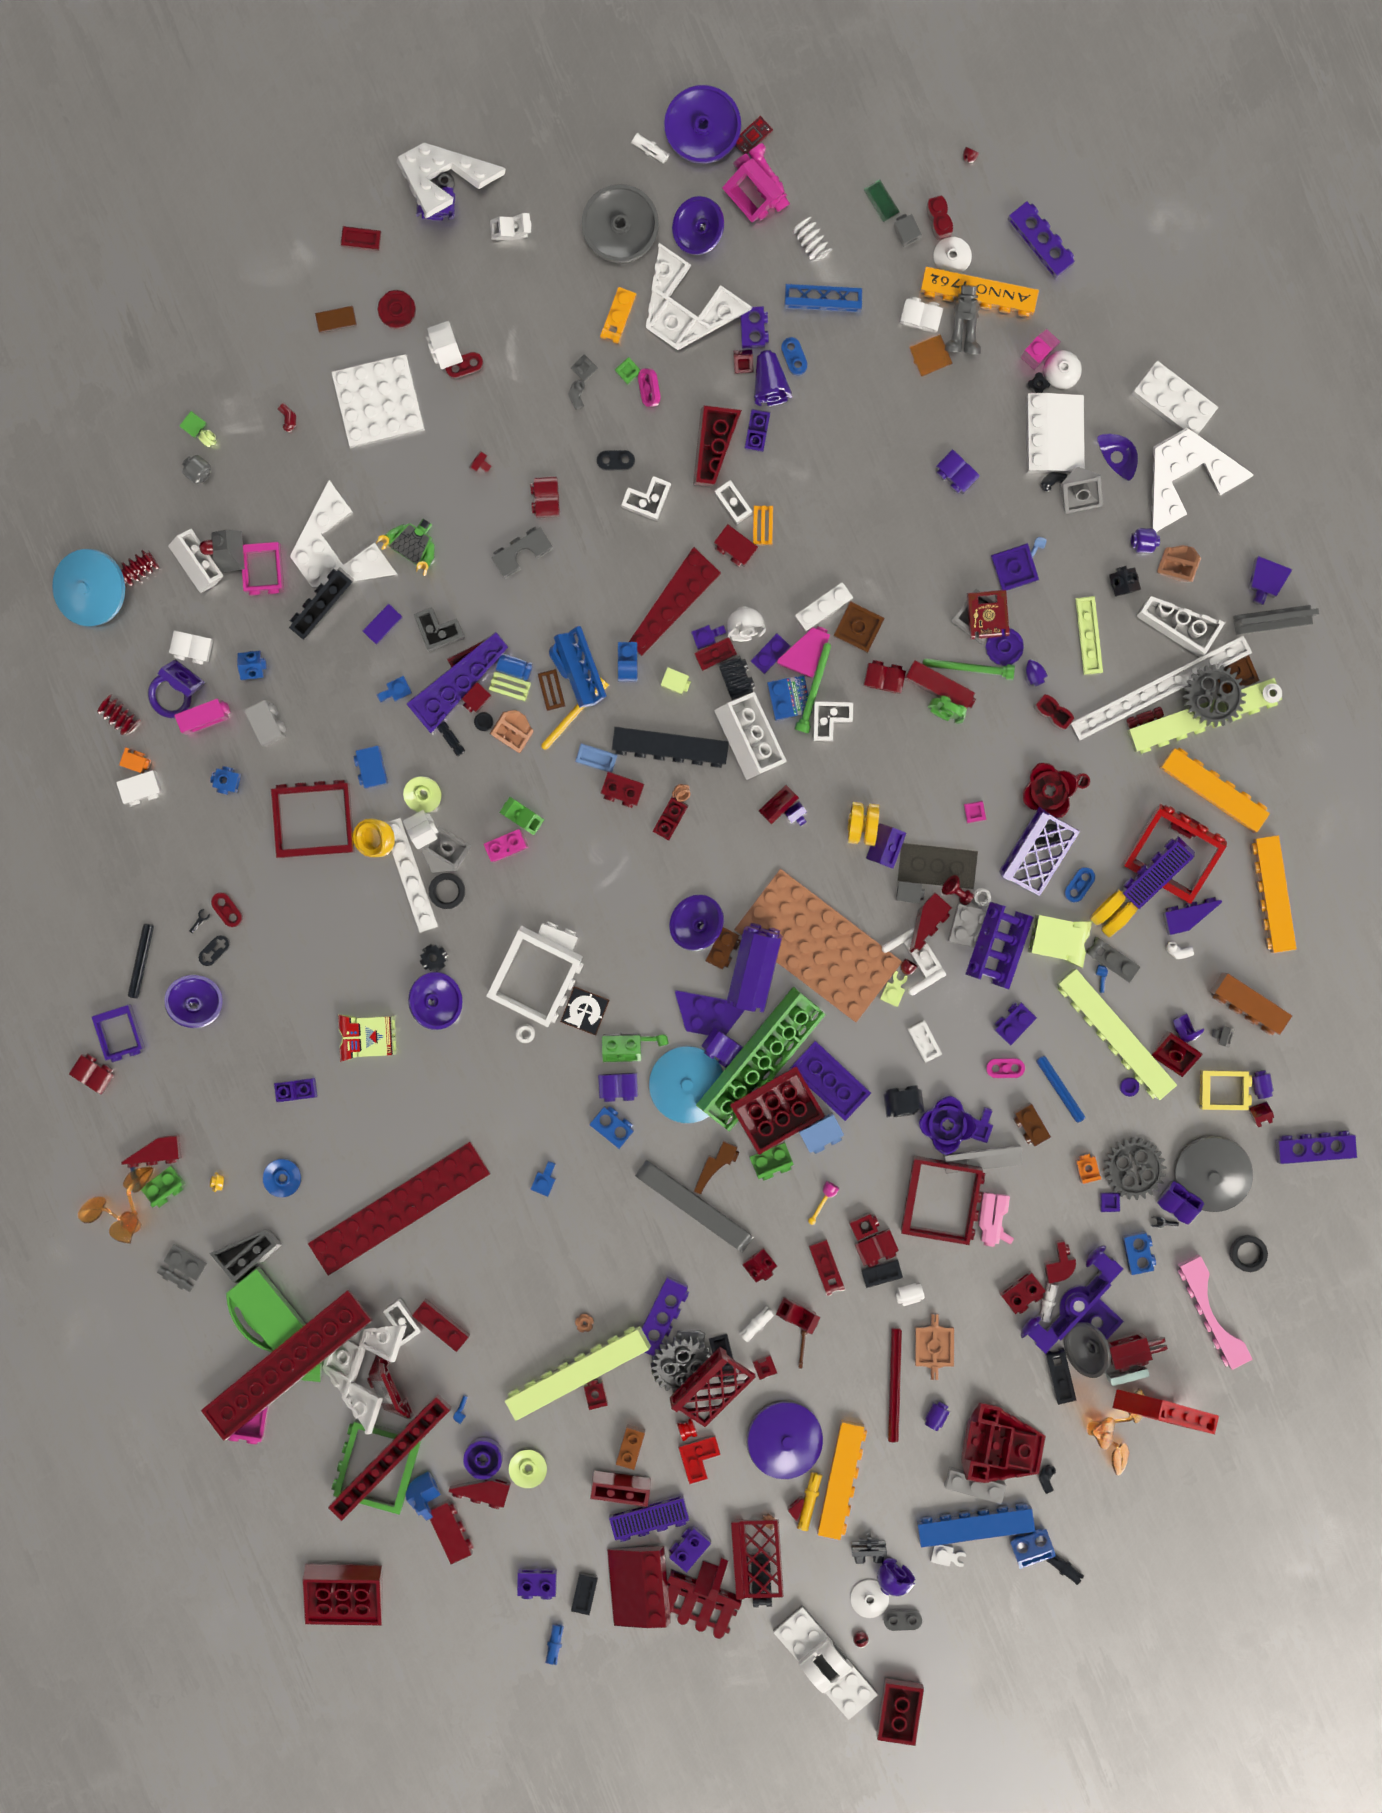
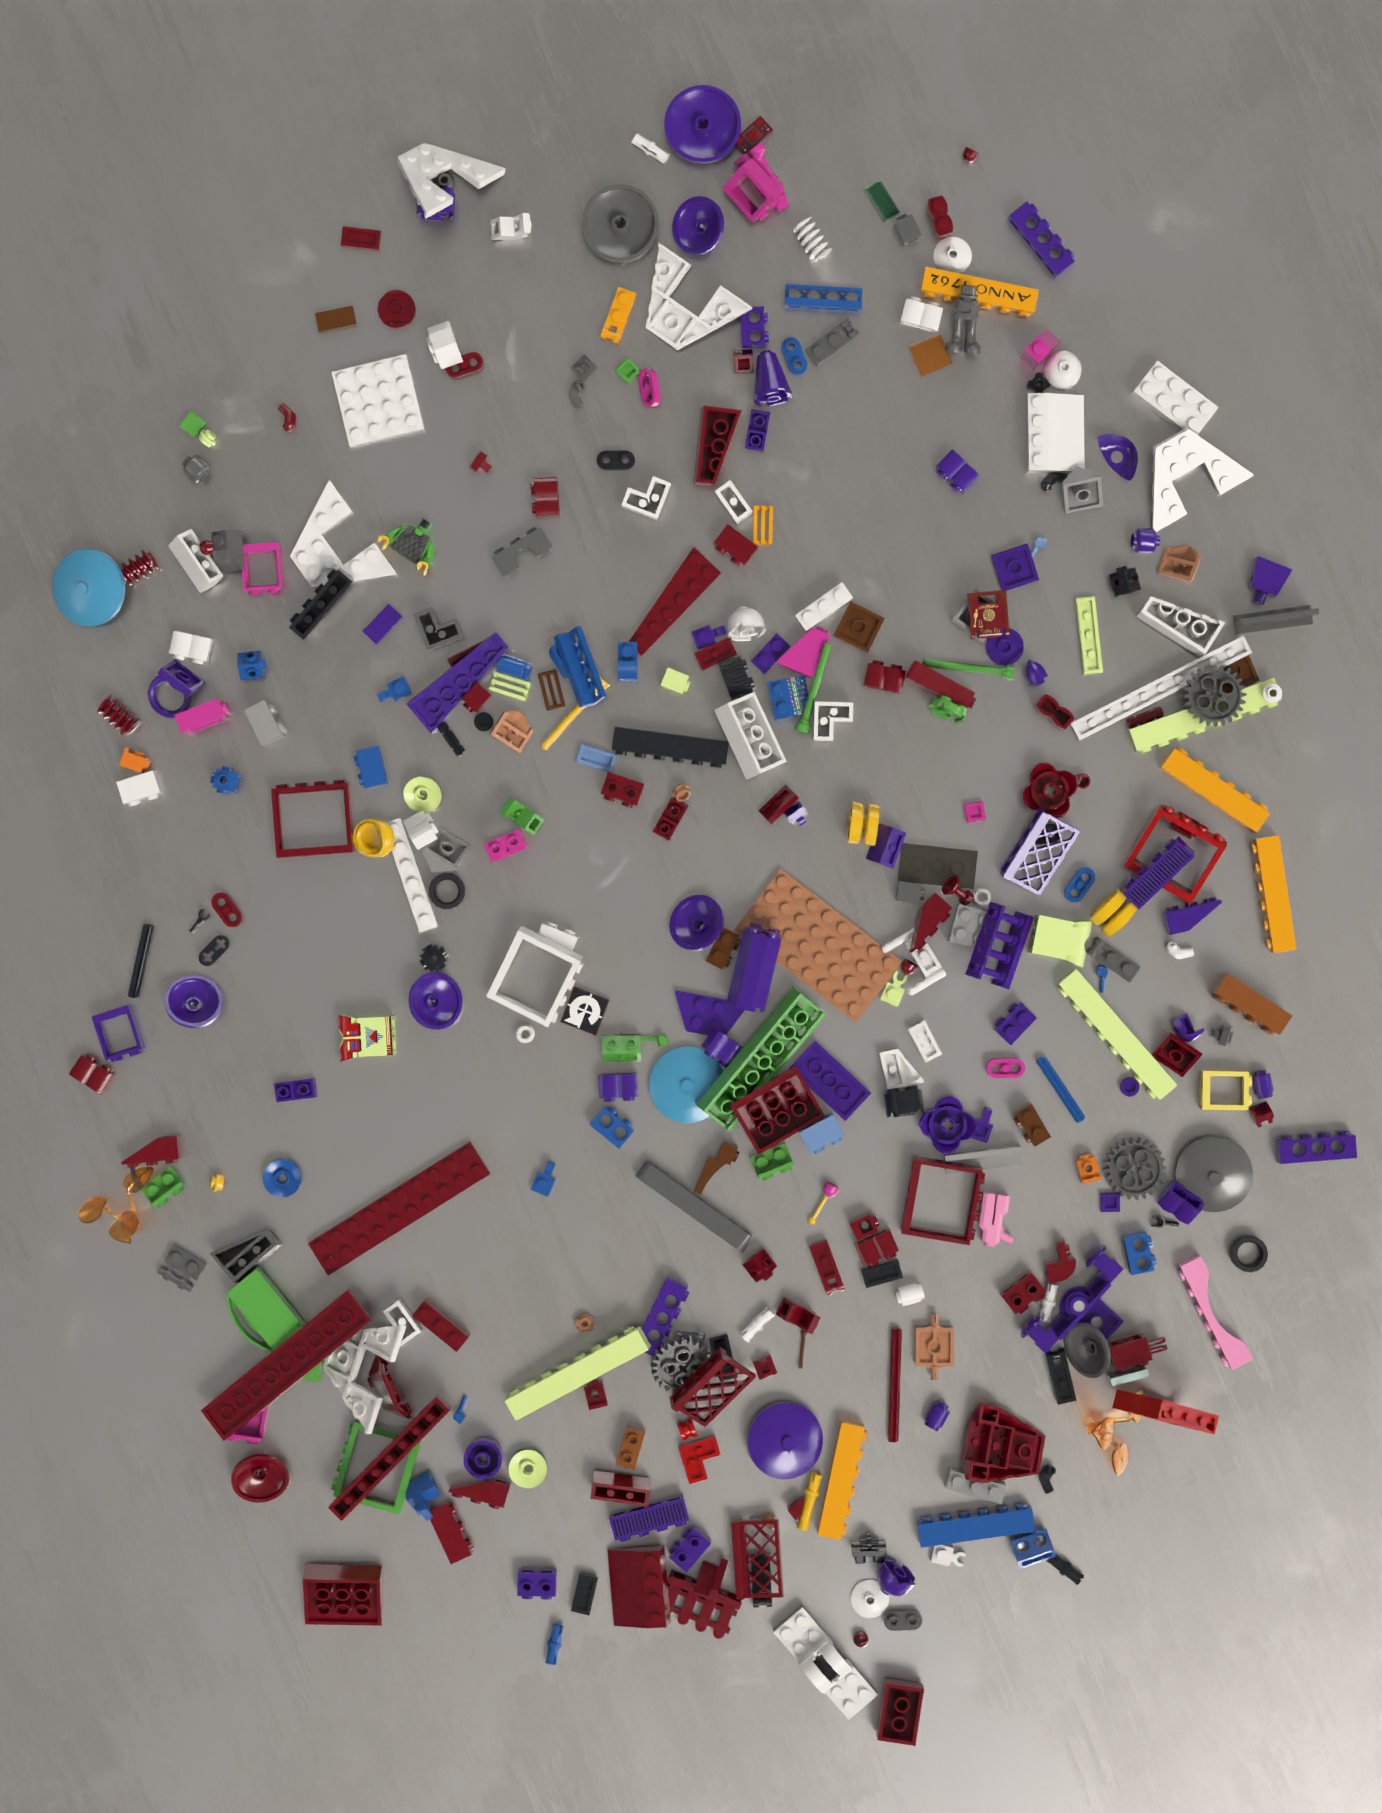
none -> dark red dish [231,1454,289,1503]
none -> dark grey plate [805,318,859,366]
none -> white wing [879,1048,924,1090]

